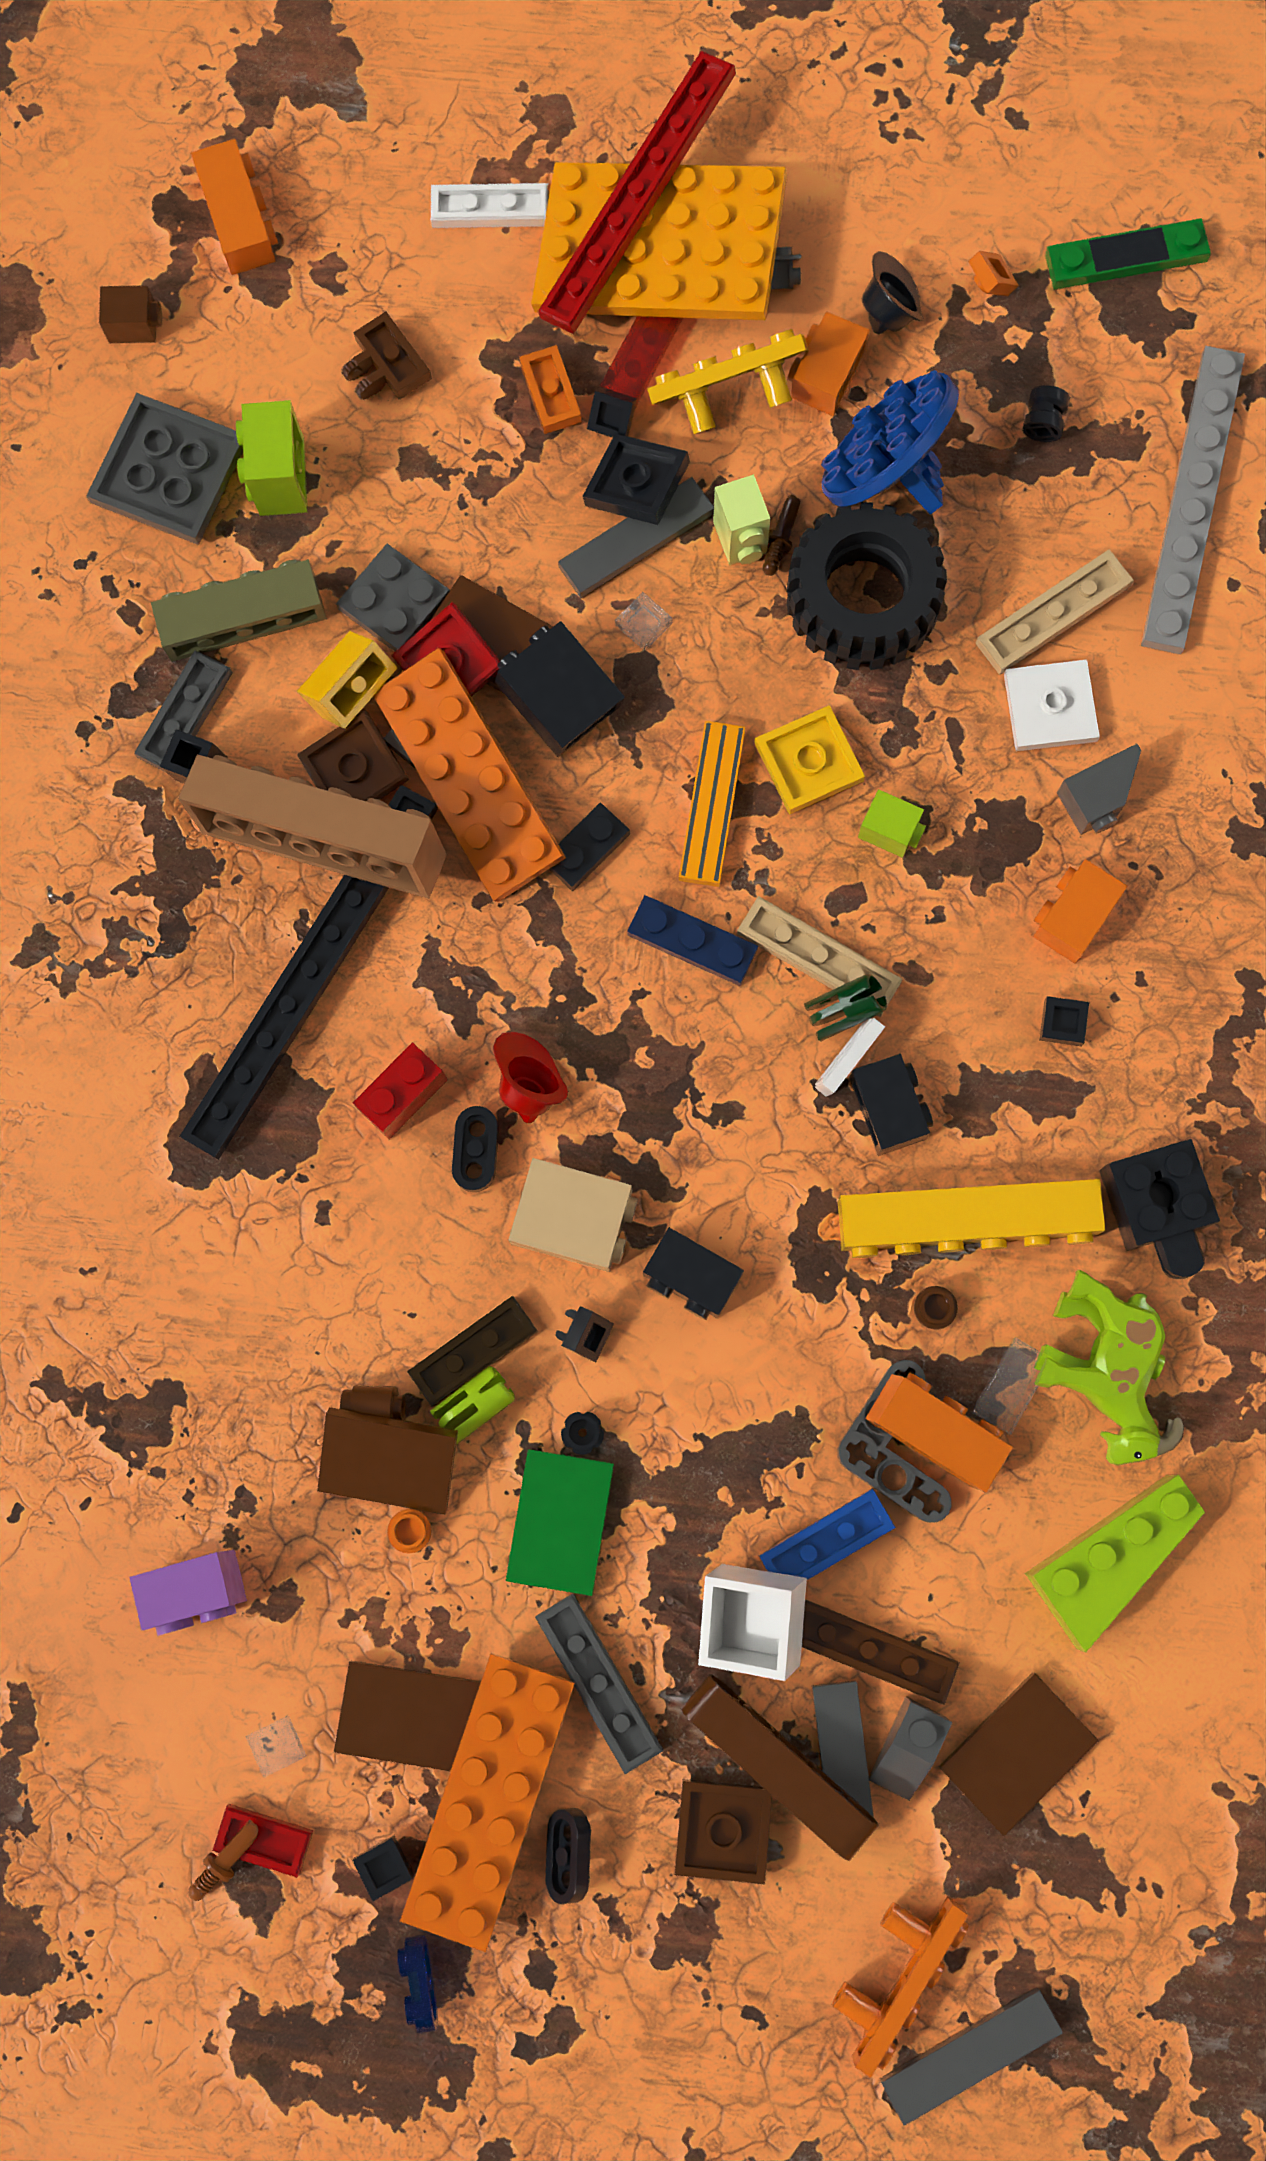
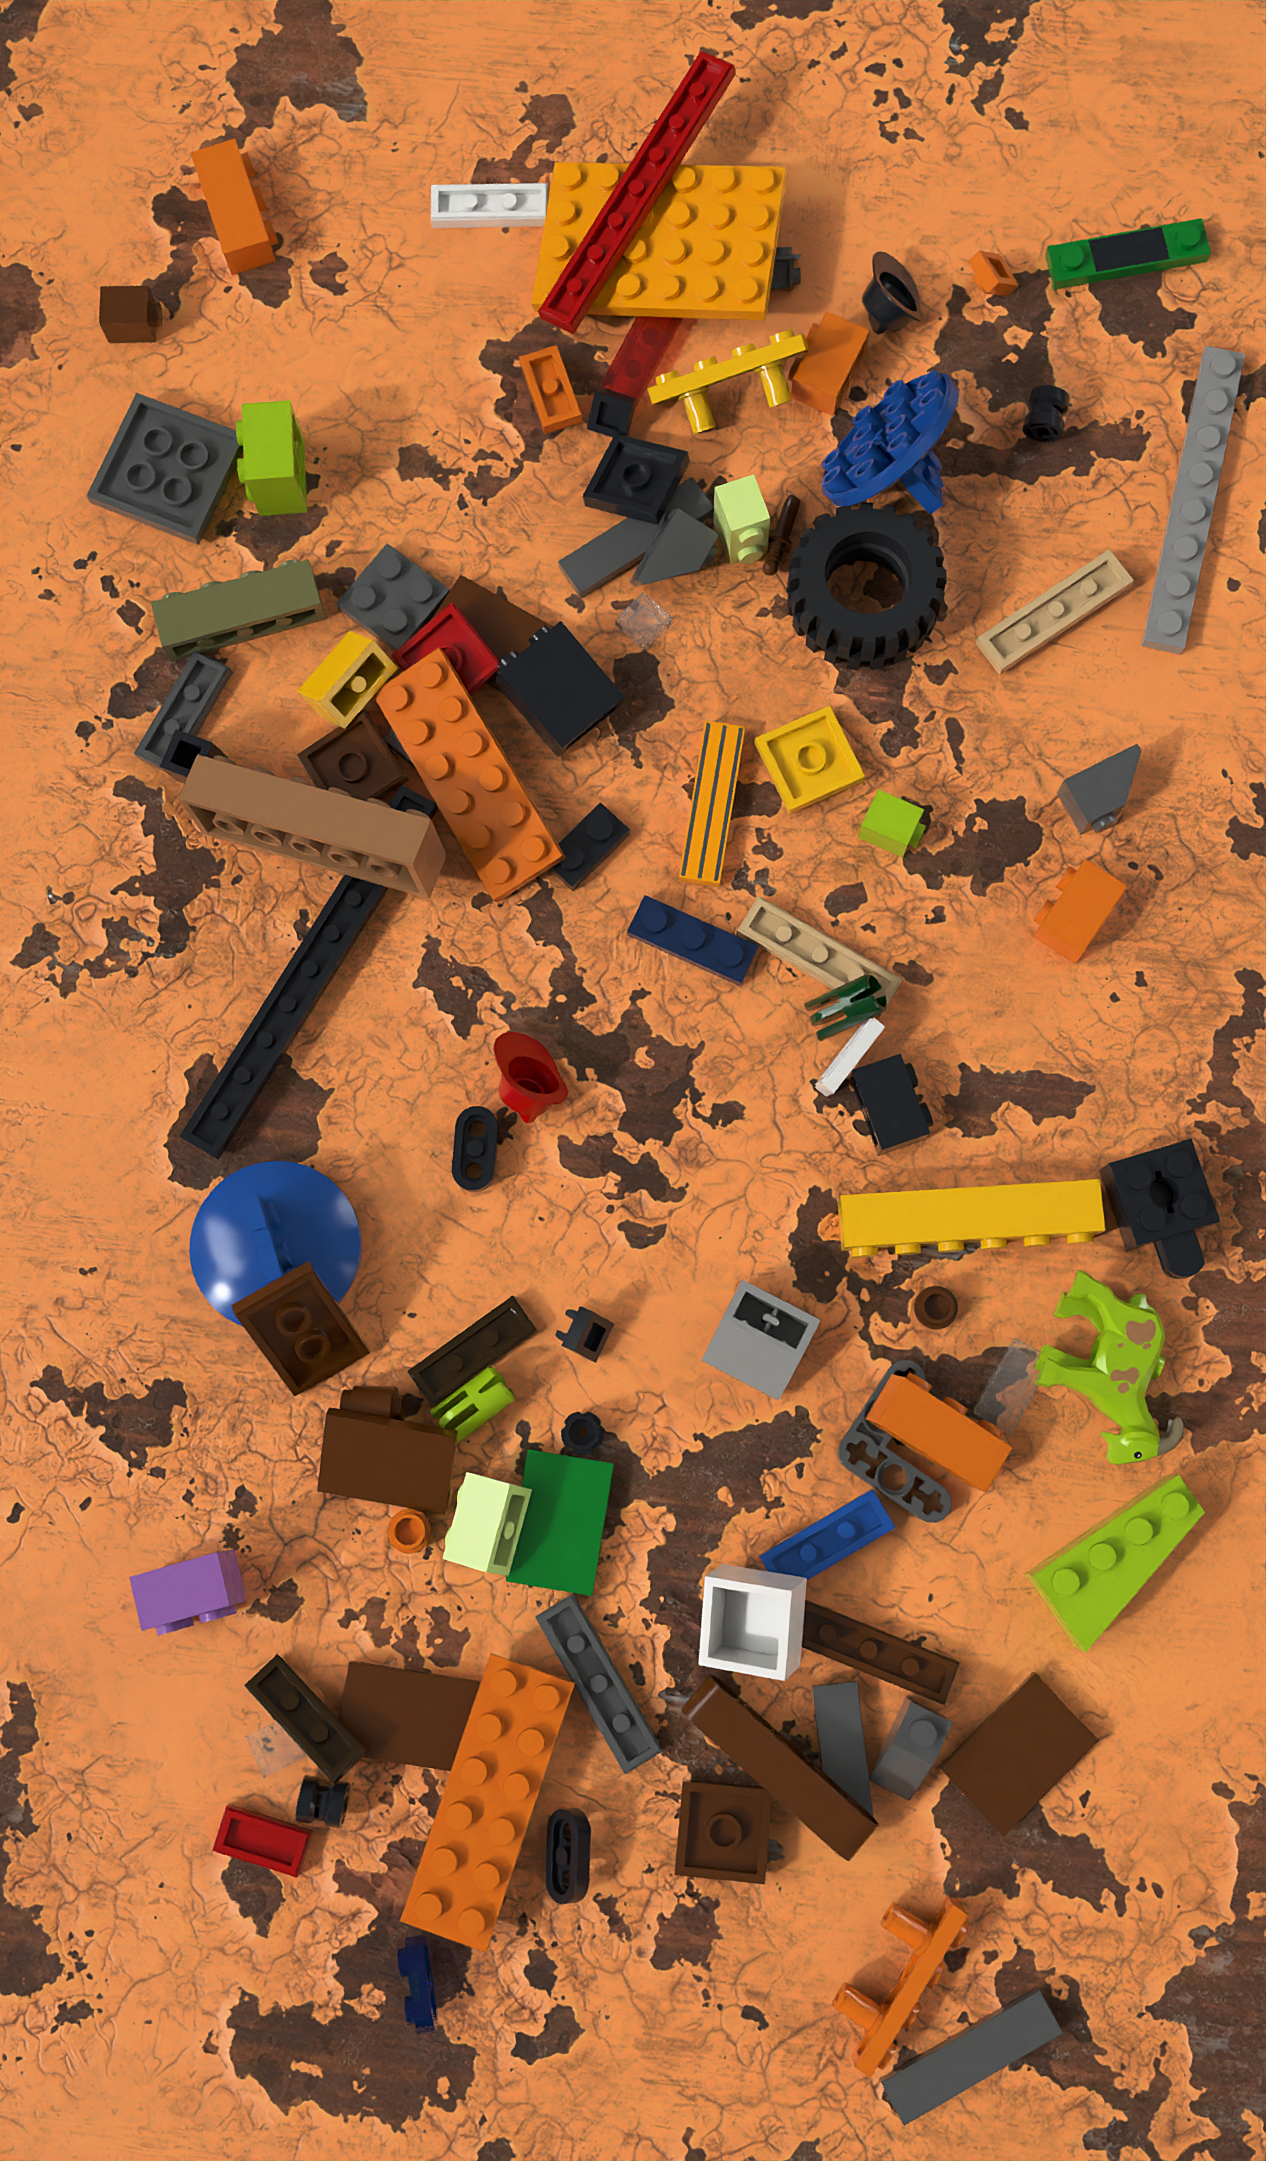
dark orange piece [188,1820,258,1901] -> none
reddish brown hinge [341,312,432,400] -> none
black plate [352,1835,415,1902] -> none
red brick [353,1042,448,1140] -> none
tan brick [508,1158,638,1272] -> none
black brick [643,1227,744,1320] -> none
white plate [1004,660,1100,751] -> none
black plate [1039,996,1089,1047] -> none
none -> blue bracket [189,1161,362,1326]
none -> reddish brown tile [231,1261,370,1397]
none -> dark brown tile [244,1654,368,1785]
none -> black wheel [296,1775,350,1829]
none -> yellowish green brick [443,1472,532,1576]
none -> dark grey slope [629,508,719,587]
none -> light grey slope [702,1280,820,1401]

